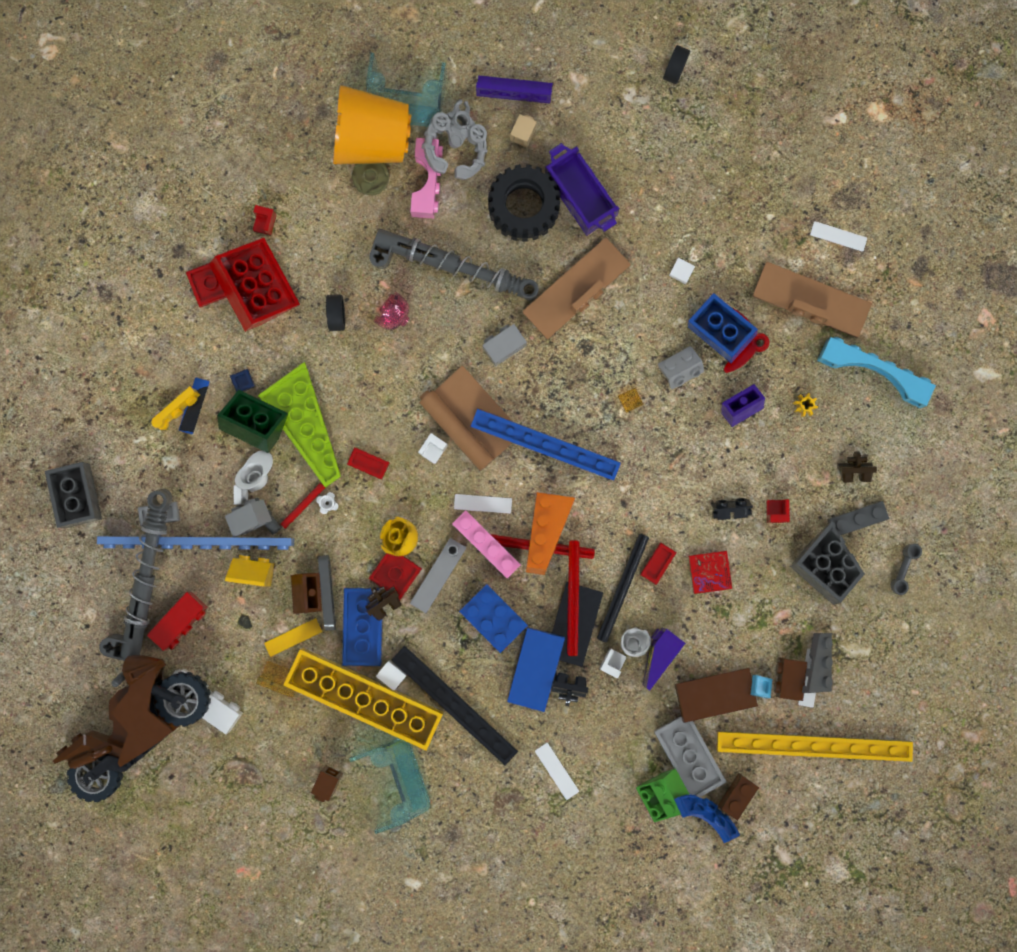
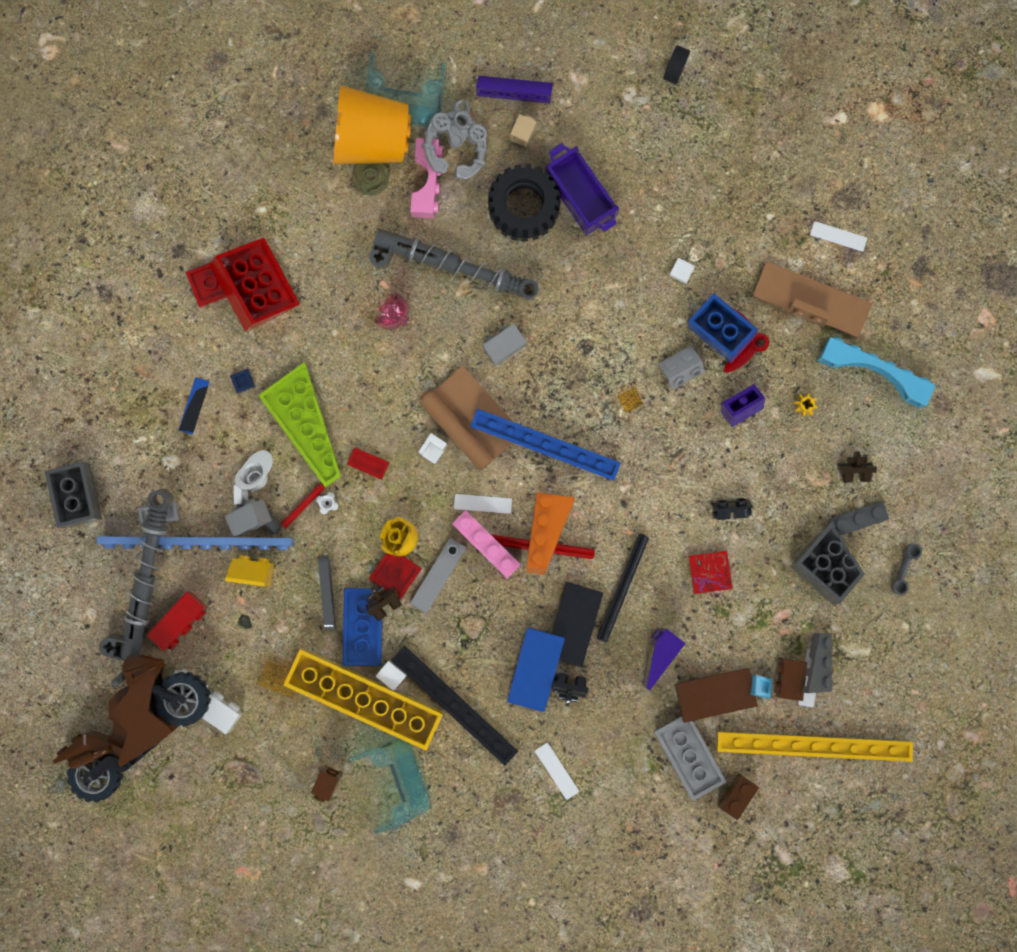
yellow plate [151,386,200,430] -> none
dark green slope [217,390,288,453] -> none
red panel [253,205,277,236] -> none
yellow sticker [264,618,322,657] -> none
reddish brown brick [291,573,322,614] -> none
black tyre [326,294,345,331] -> none
blue brick [459,584,528,653] -> none
medium nougat bracket [523,238,631,339] -> none
red axle [567,540,580,656] -> none
white panel [599,648,626,679] -> none
white hair [621,627,651,657] -> none
bright green slope [636,768,690,822] -> none
red tile [640,542,677,585] -> none
blue tile [674,795,740,843] -> none
red panel [766,499,790,523] -> none

